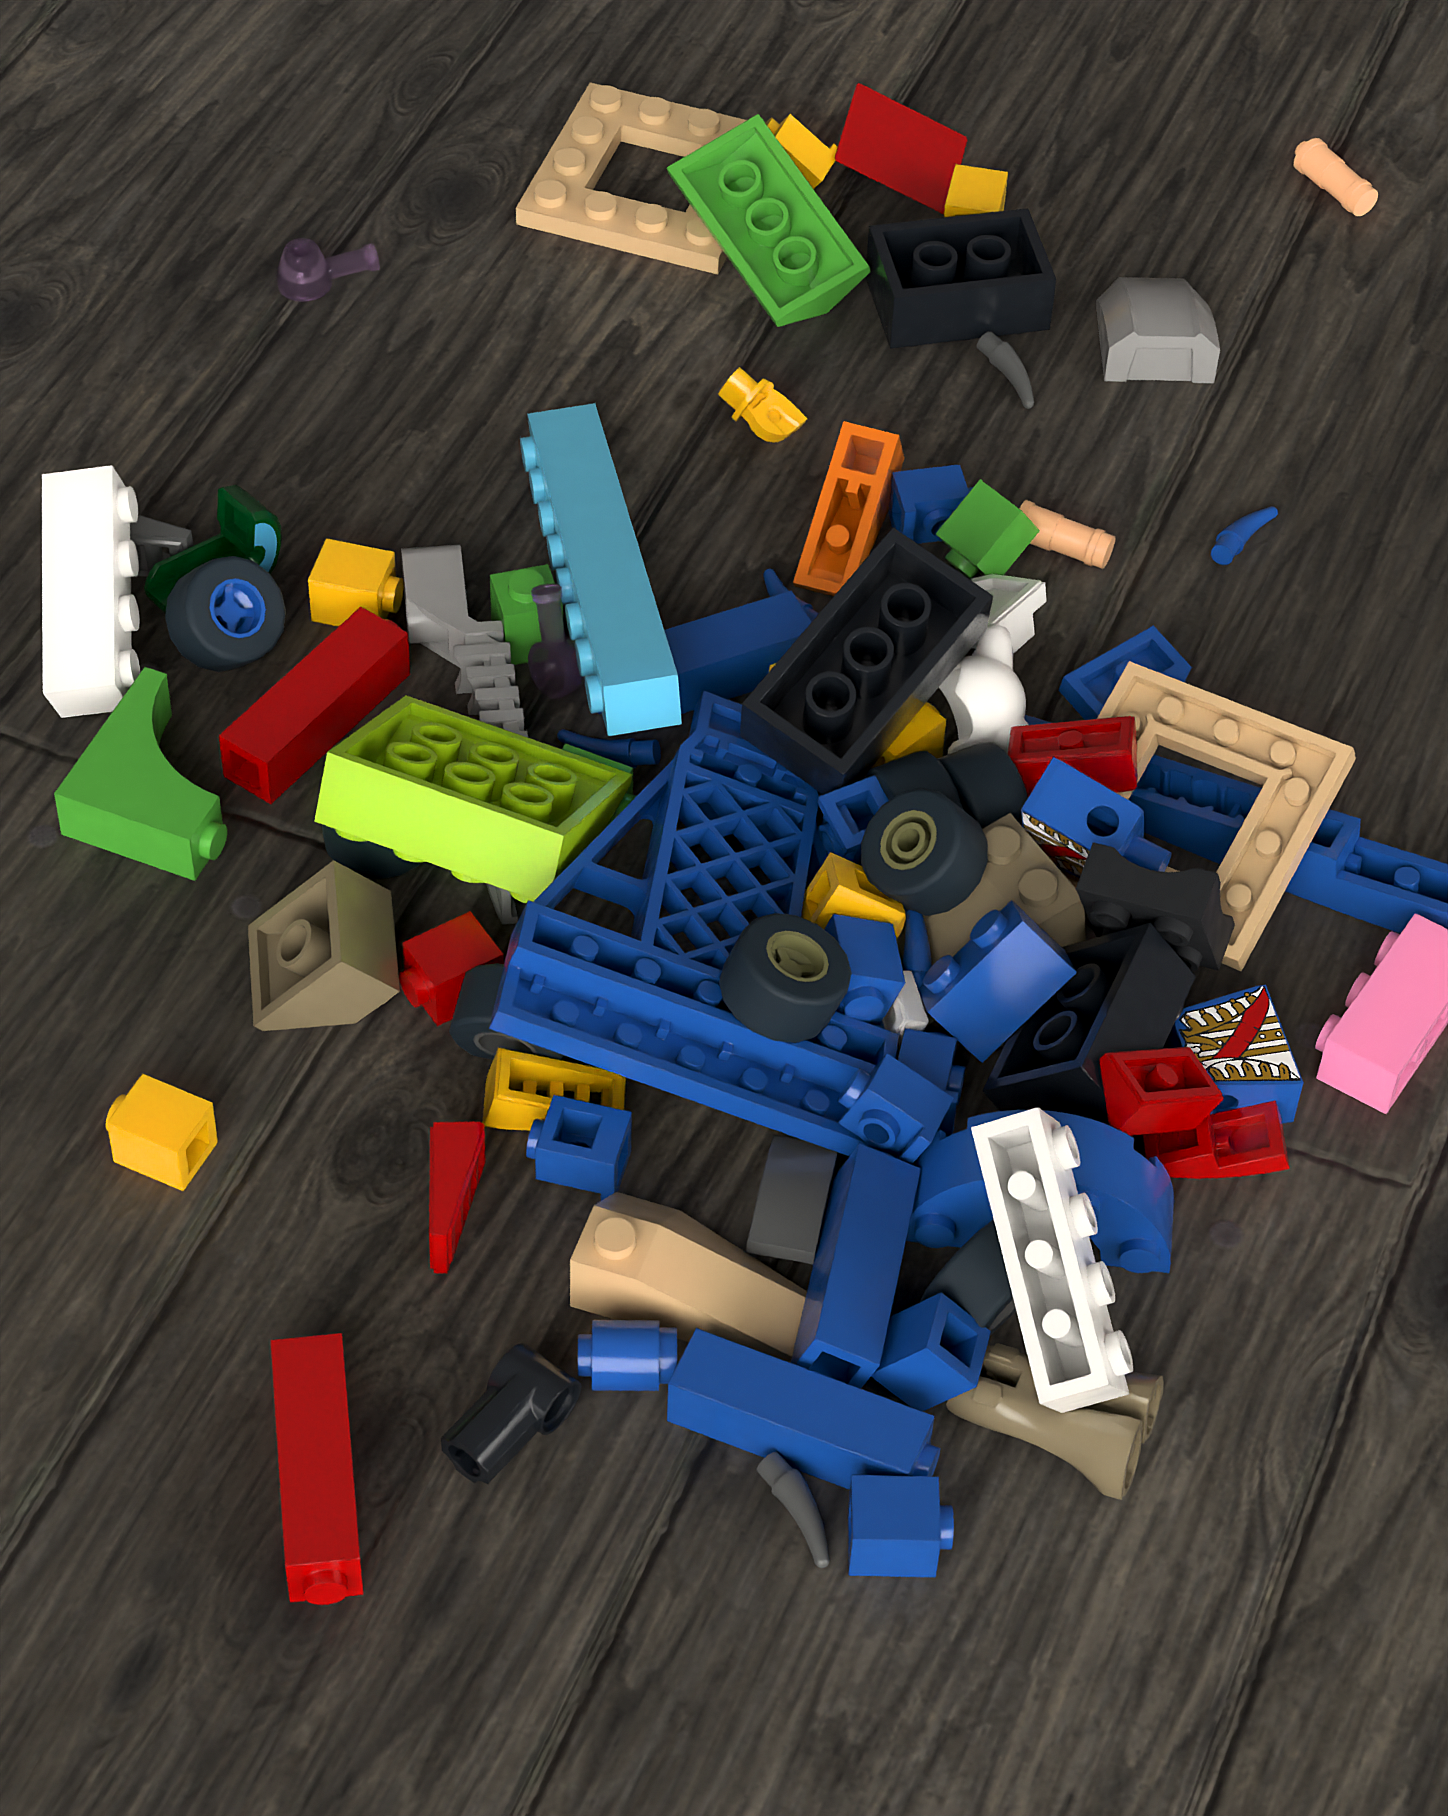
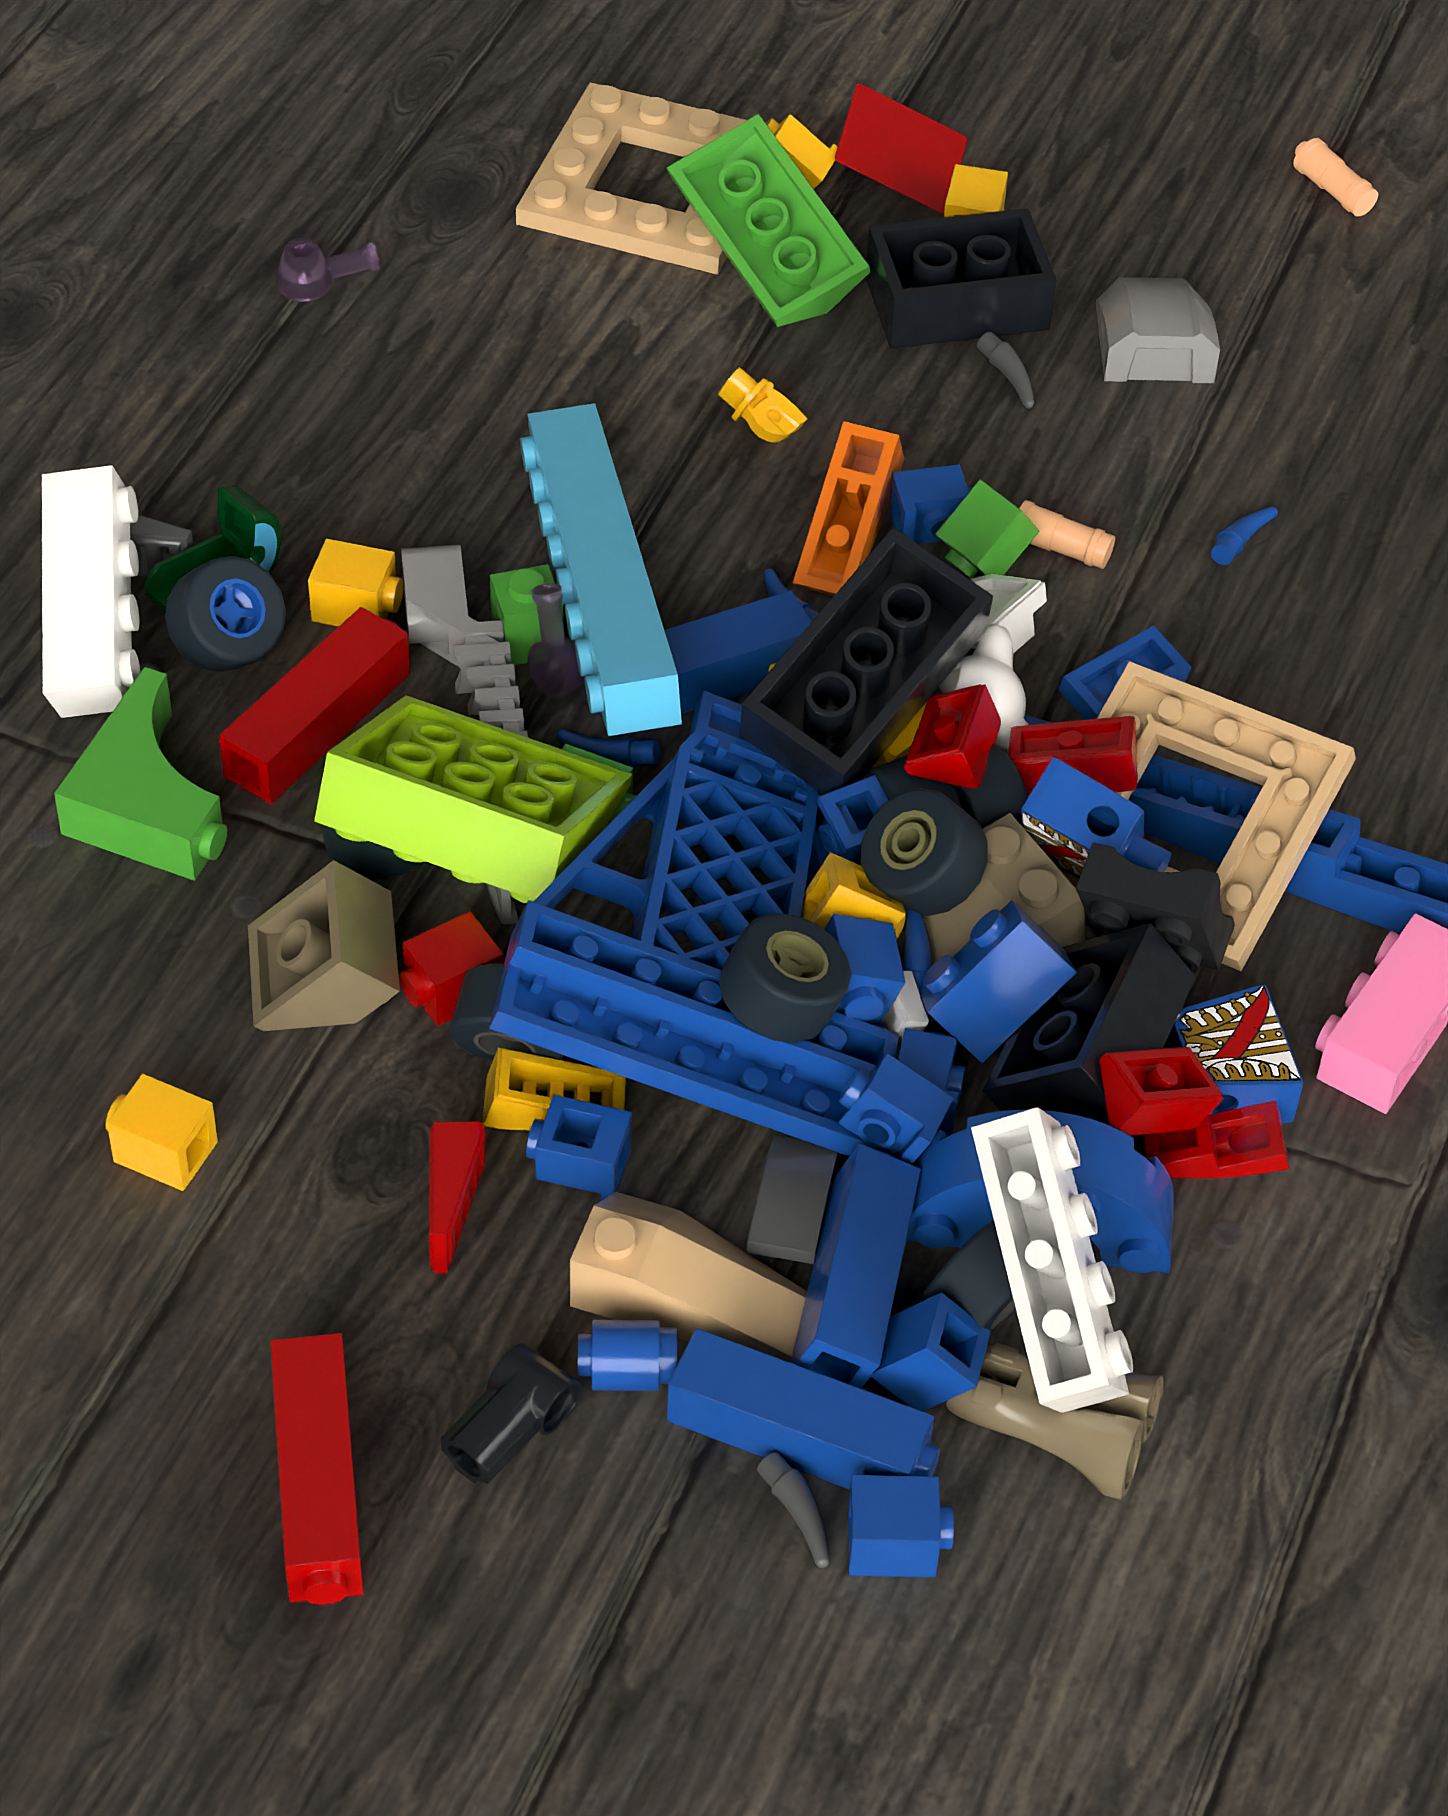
none -> red slope [904,684,1001,789]

